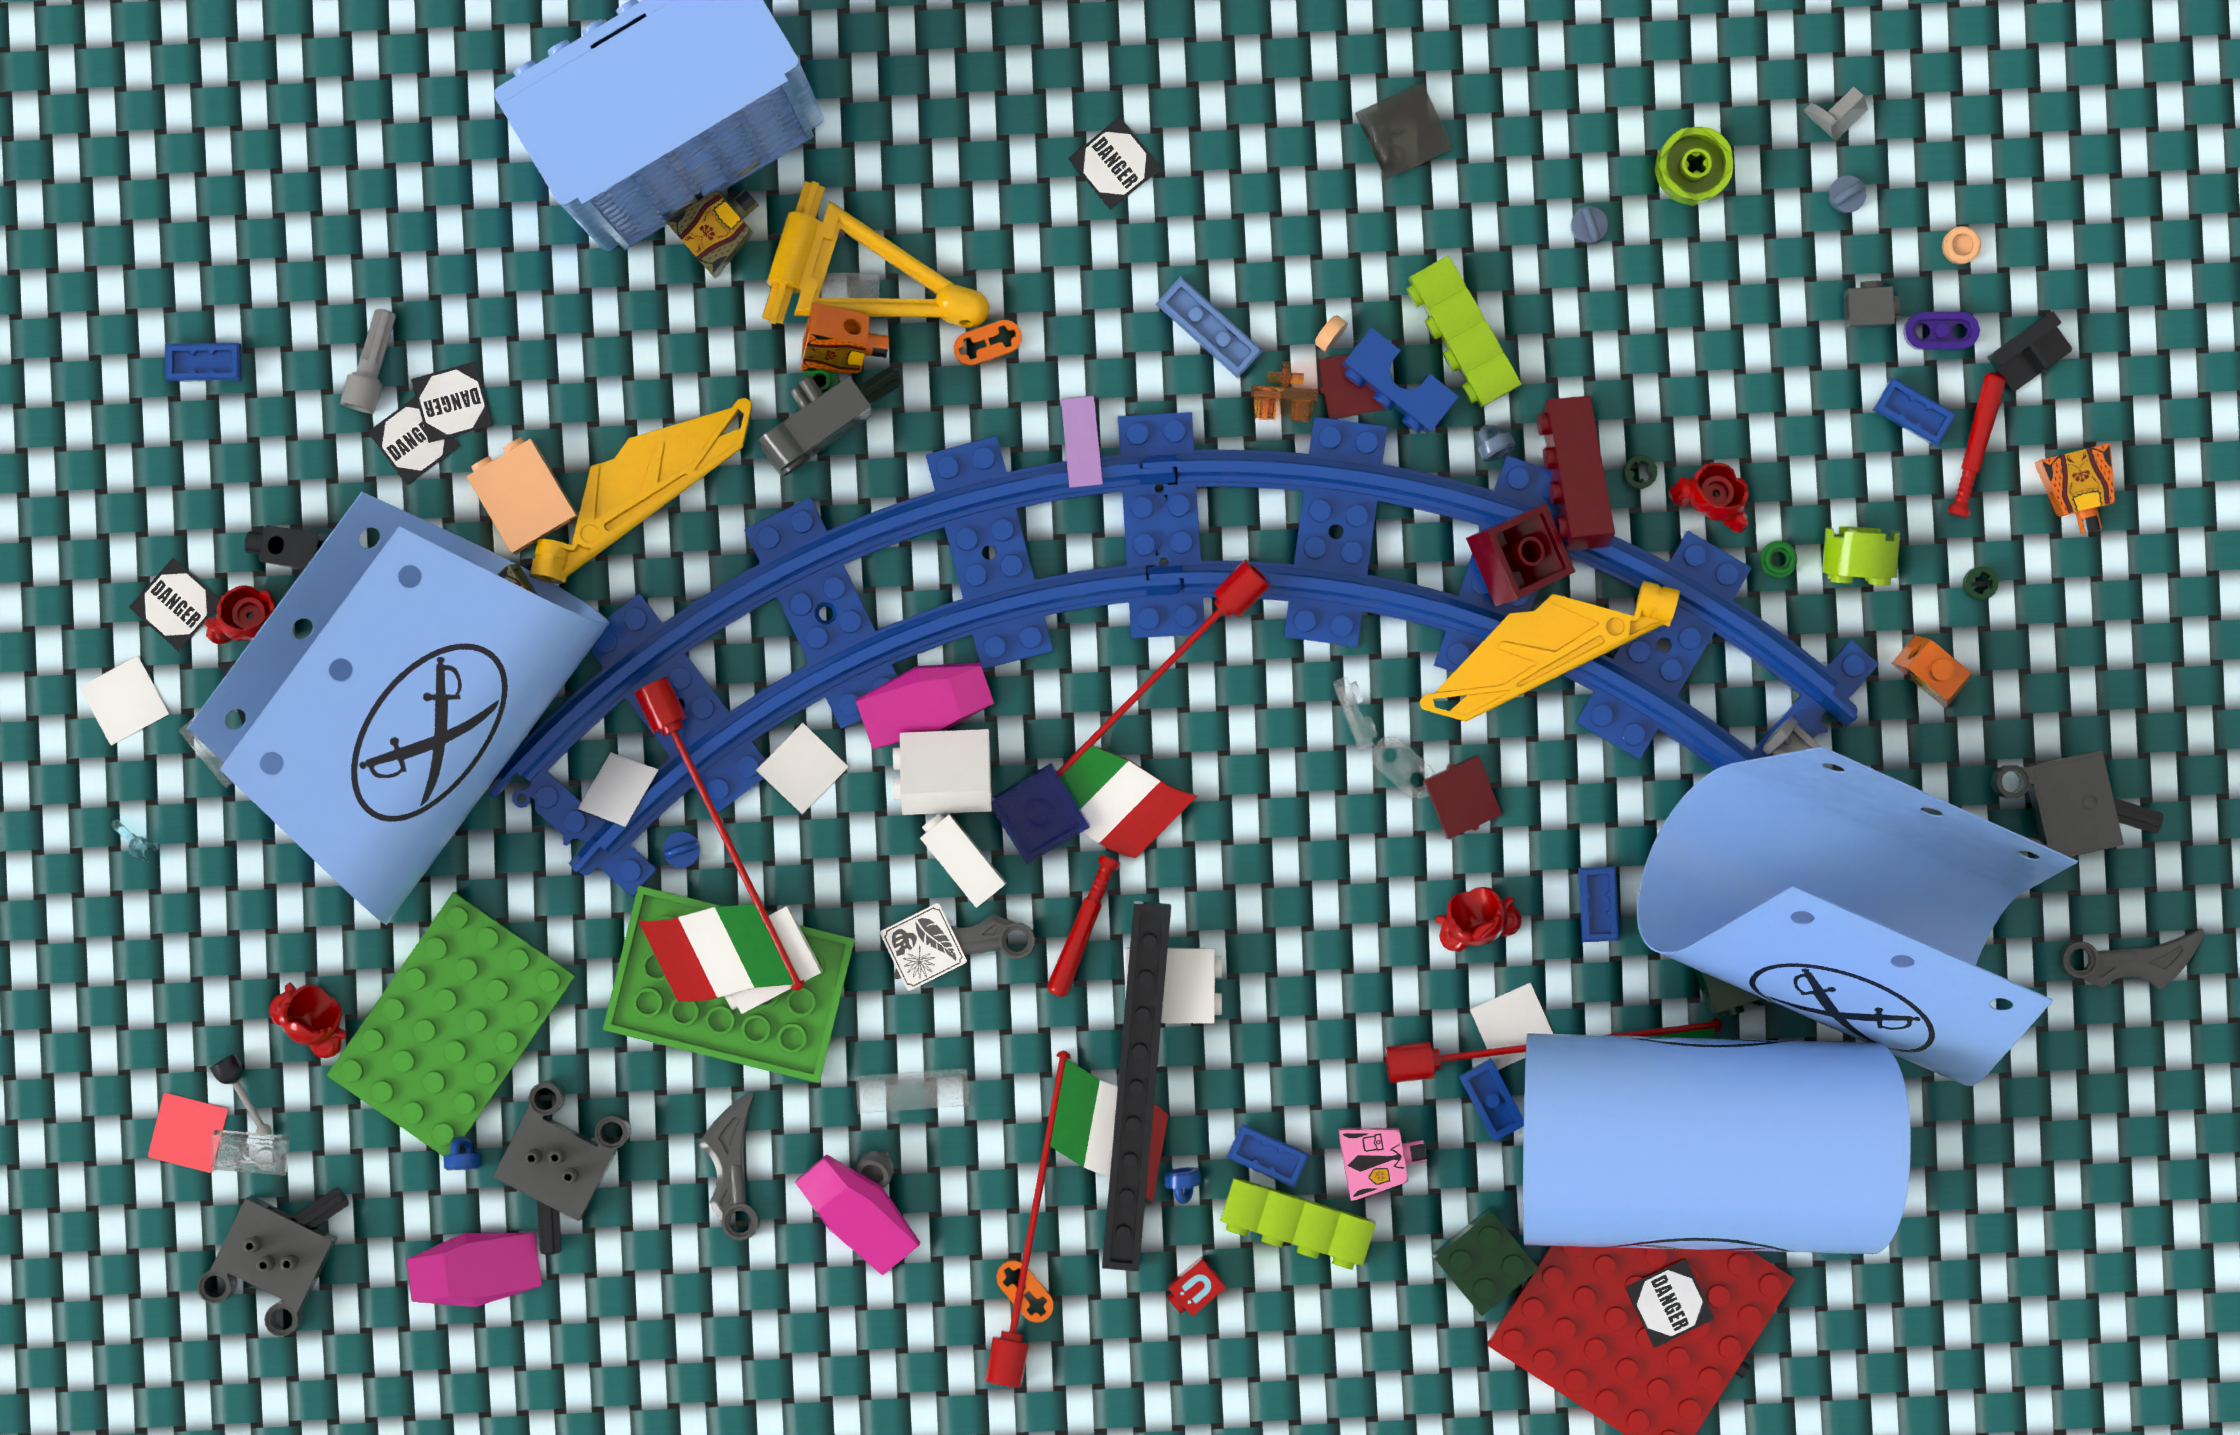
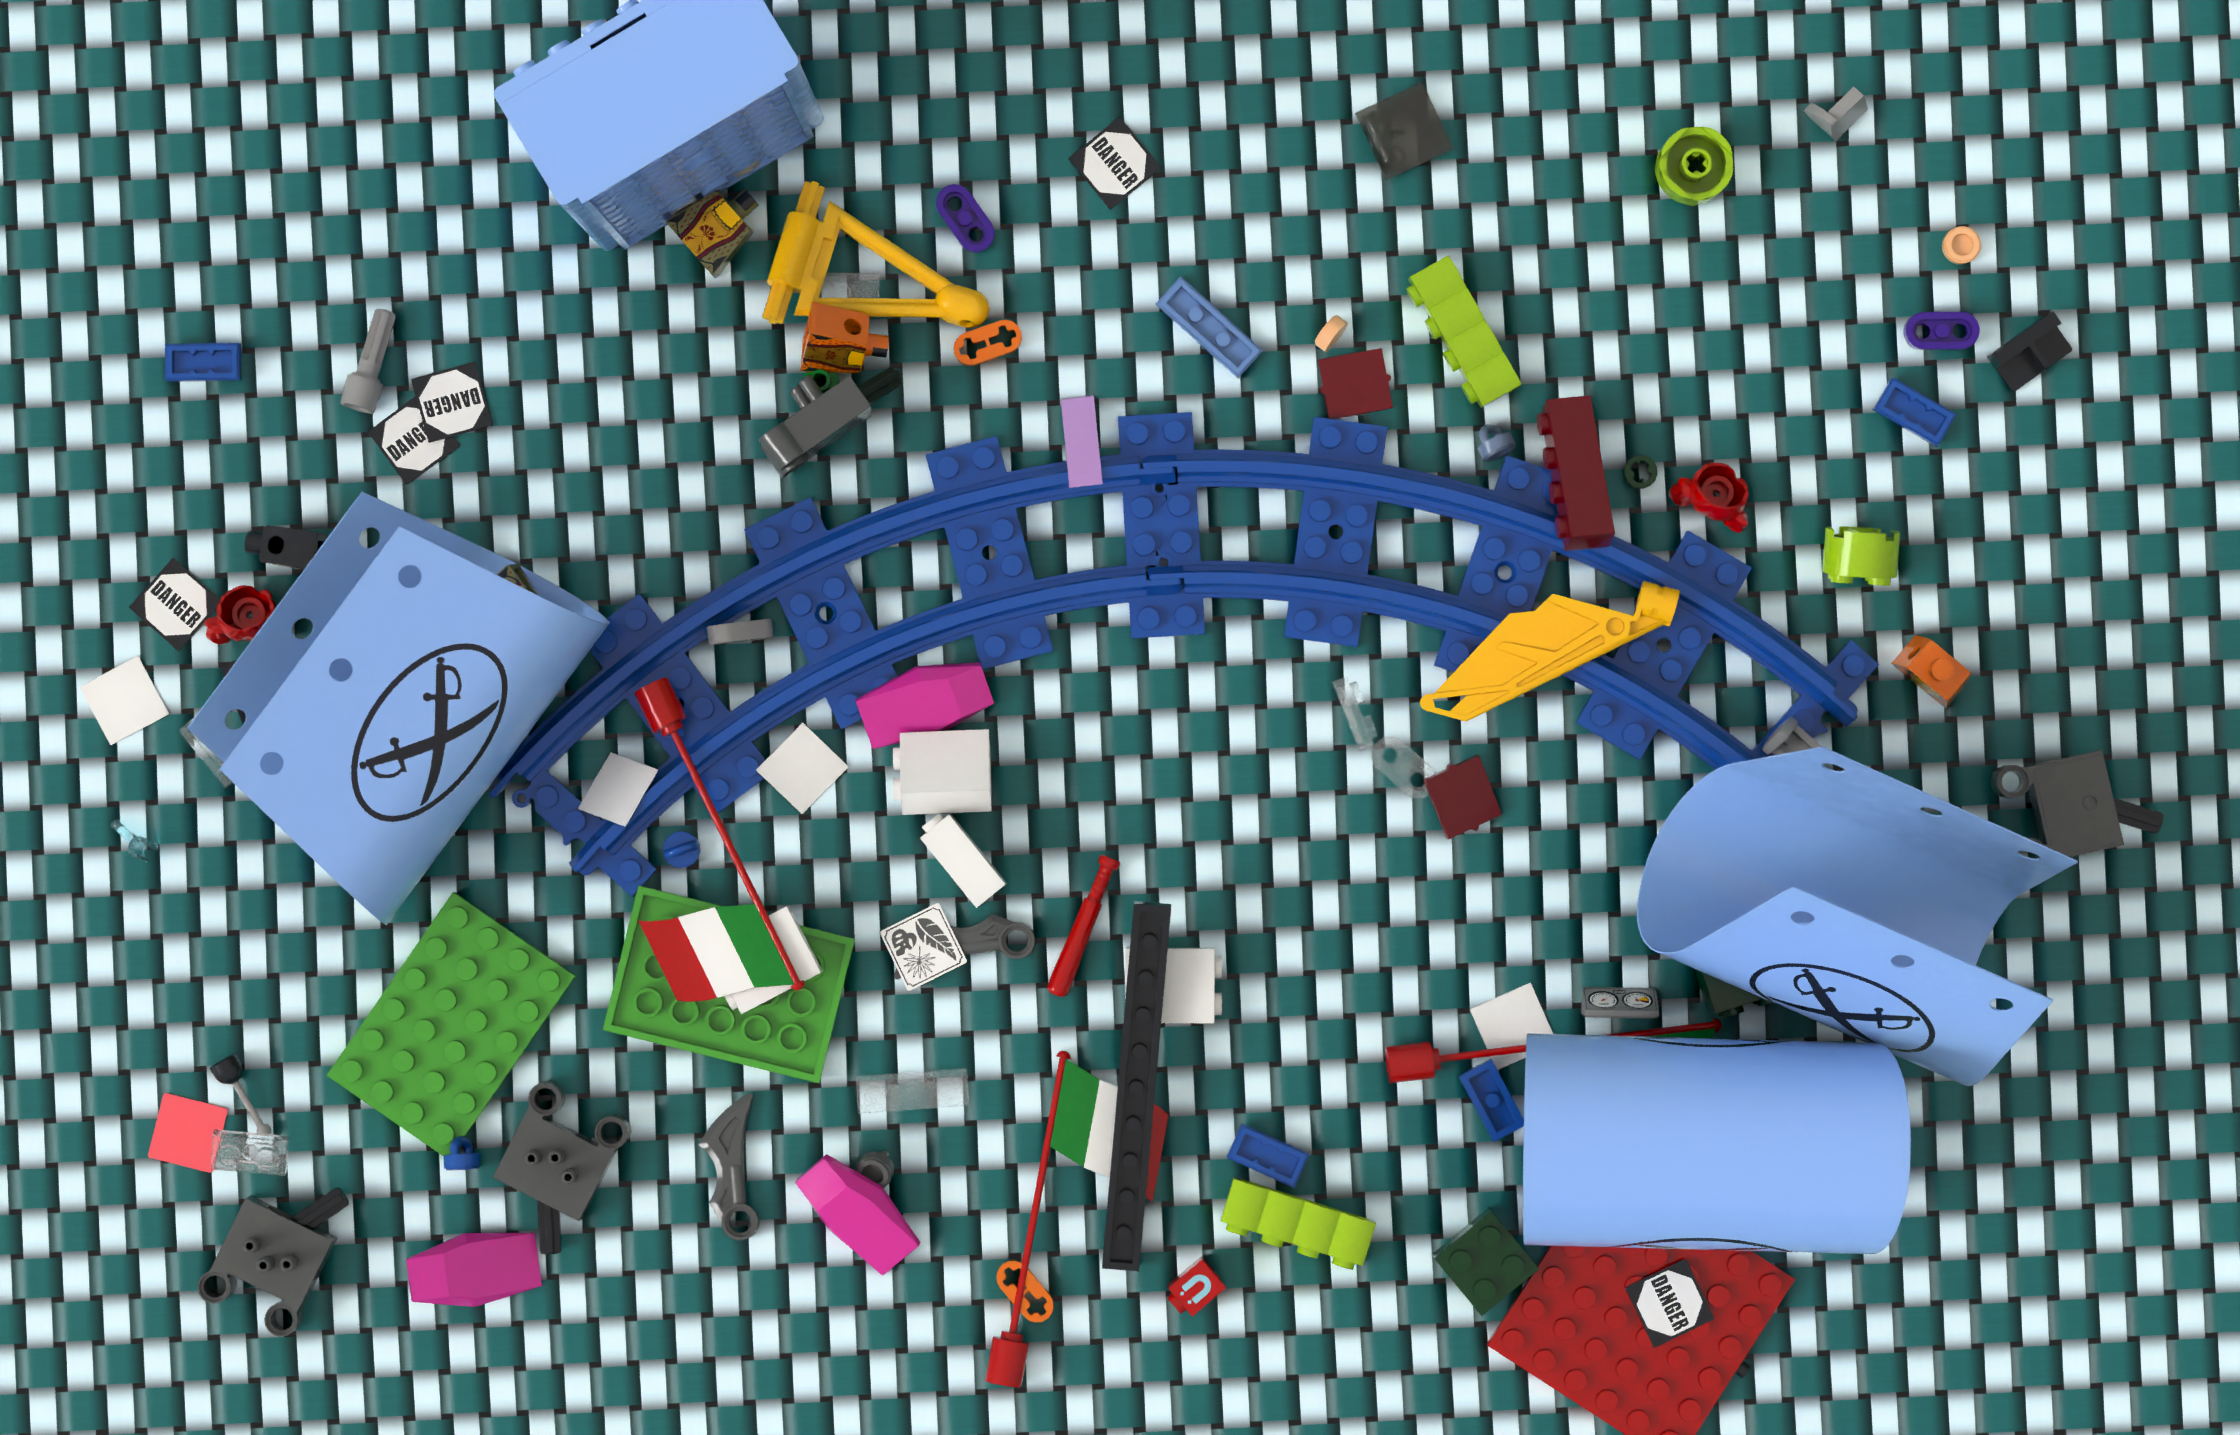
red hair [269,982,347,1058] -> none
light nougat brick [466,437,579,555] -> none
yellow wing [529,398,752,584] -> none
clear blue tile [991,763,1090,864] -> none
flag [1056,560,1272,858] -> none
blue tile [1163,1167,1202,1204] -> none
clear orange hips [1250,361,1319,423] -> none
bright pink torso [1338,1128,1427,1201] -> none
blue arch [1341,327,1459,434] -> none
red hair [1435,887,1522,952] -> none
dark red slope [1466,503,1576,607] -> none
sand blue tile [1570,206,1608,244] -> none
blue plate [1578,866,1620,942] -> none
green plate [1760,541,1797,578] -> none
sand blue tile [1828,176,1866,213] -> none
dark grey brick [1843,281,1900,329] -> none
red piece [1948,372,2006,518] -> none
dark green bush [1962,567,1999,600] -> none
torso [2035,443,2115,534] -> none
dark grey piece [2059,929,2204,990] -> none
none -> light grey beam [707,619,774,645]
none -> dark purple plate [936,184,995,253]
none -> slope [1581,987,1659,1018]

